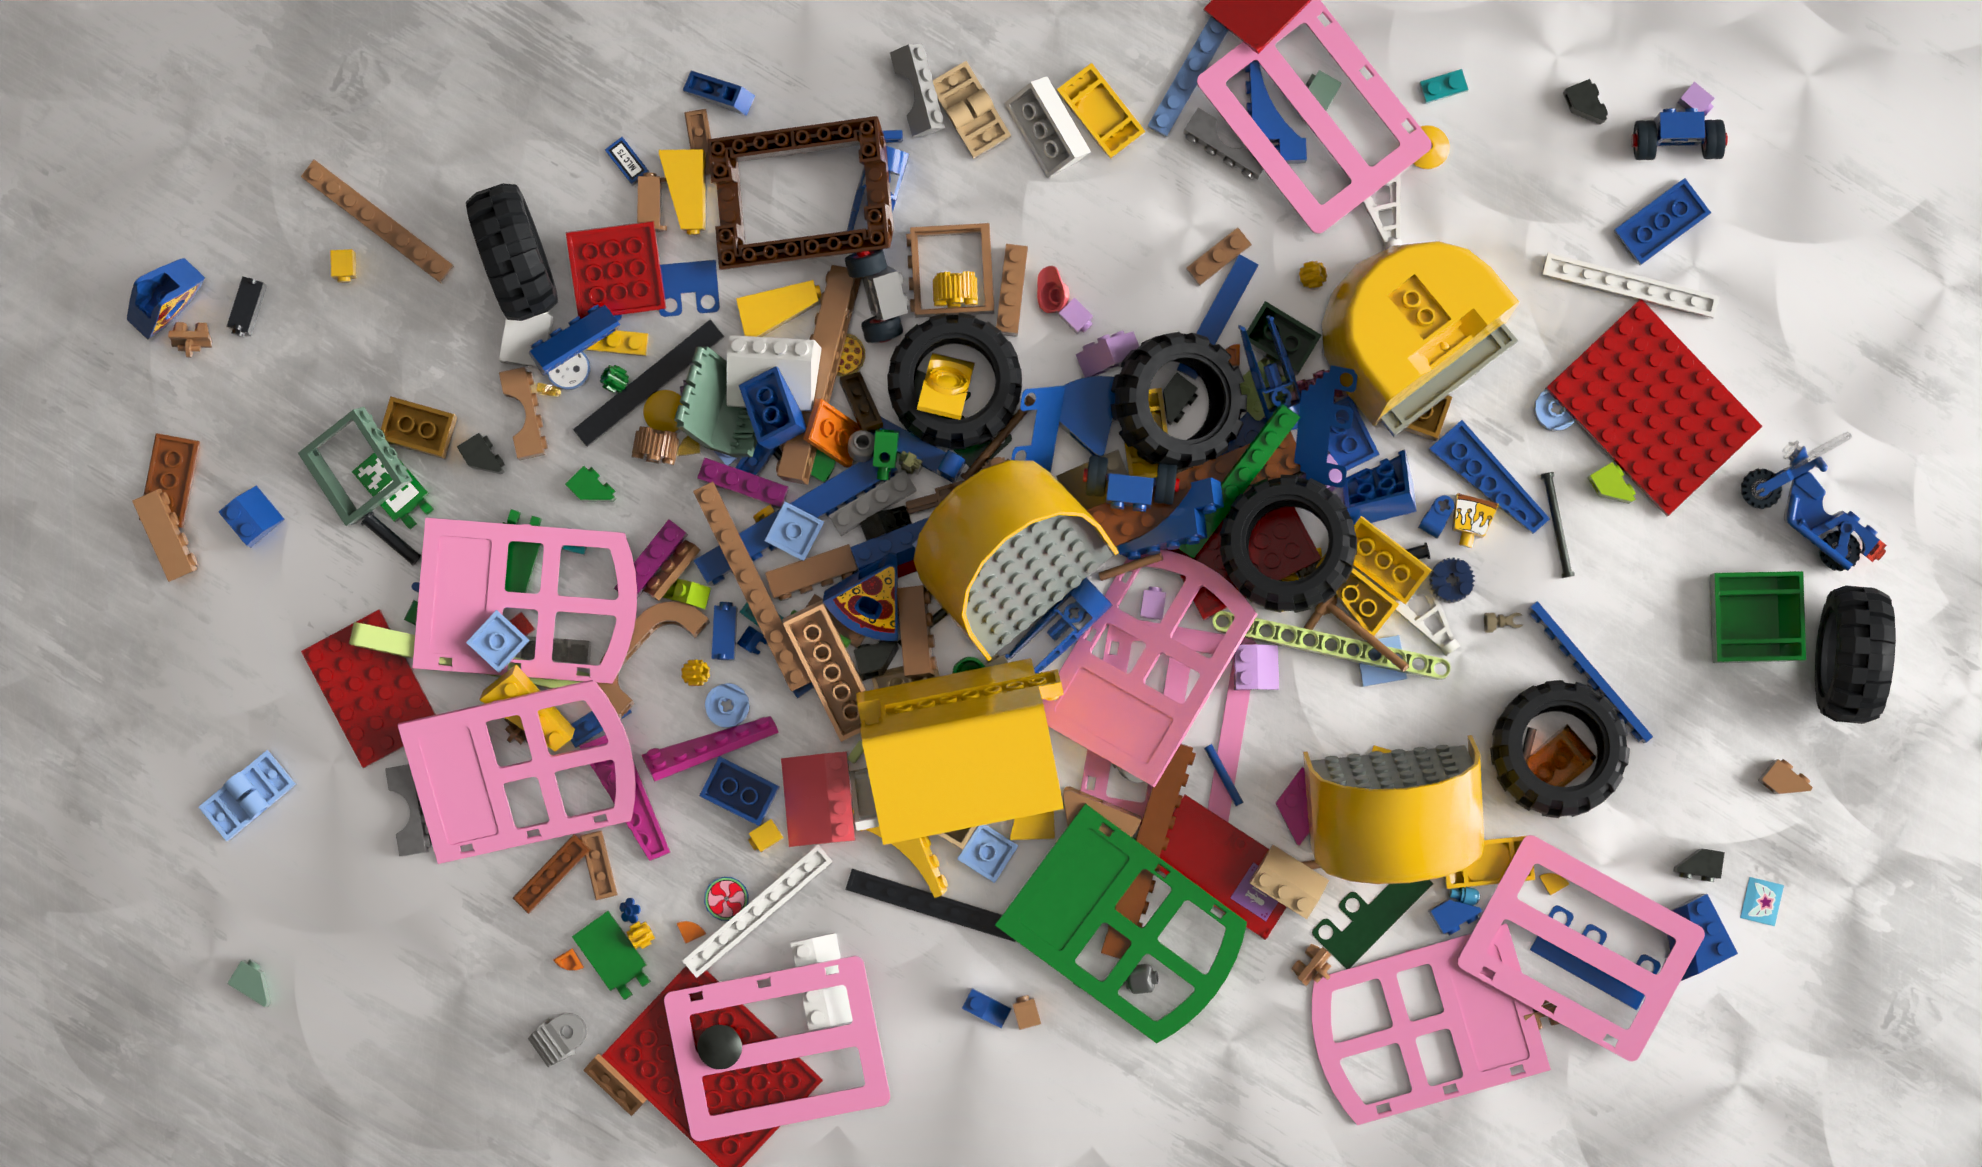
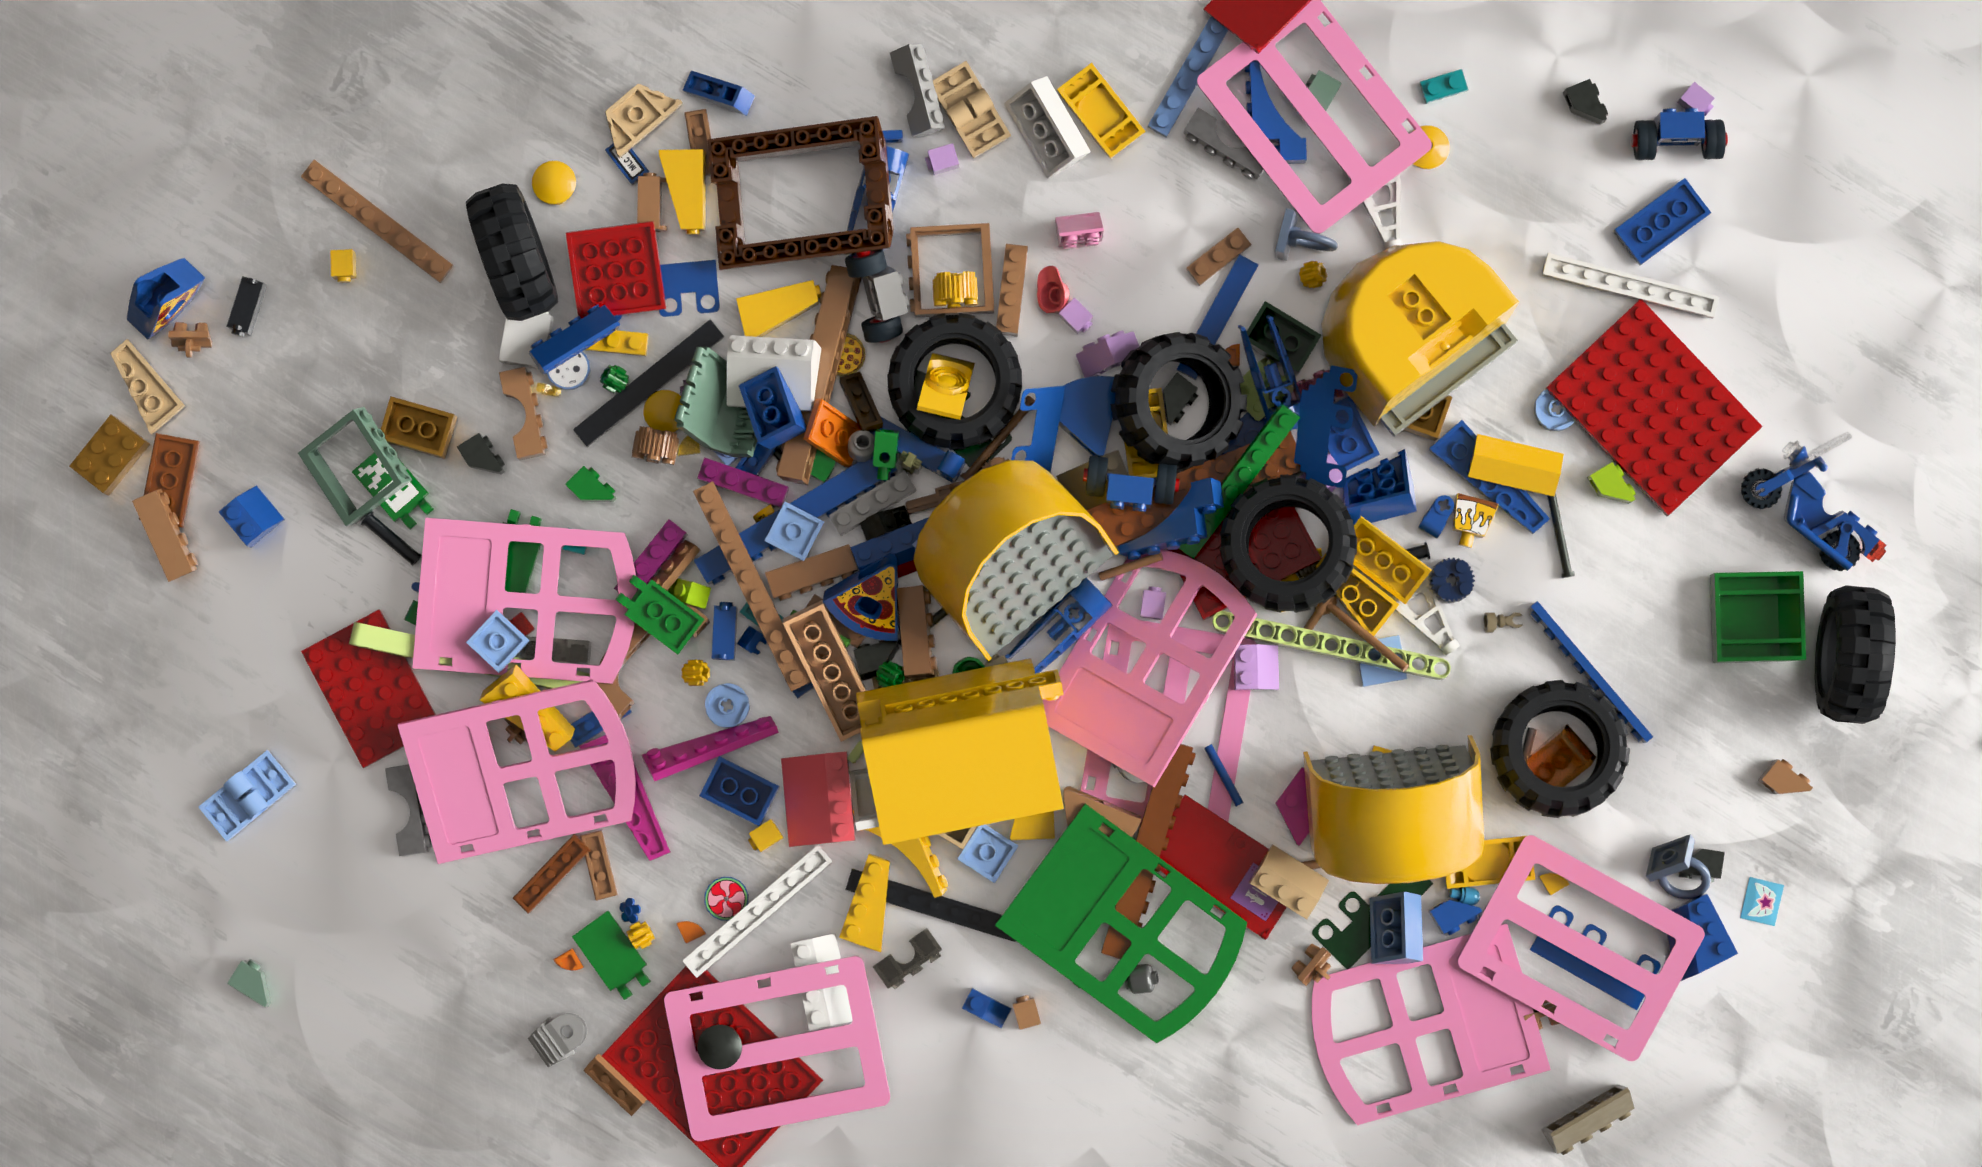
none -> pearl gold brick [69,414,150,496]
none -> tan wing [110,339,185,435]
none -> yellow dish [532,161,576,205]
none -> tan wing [605,84,683,159]
none -> green tile [615,575,705,655]
none -> yellow wing [839,854,890,952]
none -> clear smoke arch [873,928,943,989]
none -> green gear [876,661,905,687]
none -> lavender brick [925,143,959,175]
none -> bright pink slope [1055,212,1104,249]
none -> sand blue tile [1275,208,1338,261]
none -> medium blue slope [1370,892,1423,964]
none -> yellow slope [1468,434,1564,497]
none -> dark tan slope [1541,1084,1635,1155]
none -> sand blue tile [1646,834,1711,899]

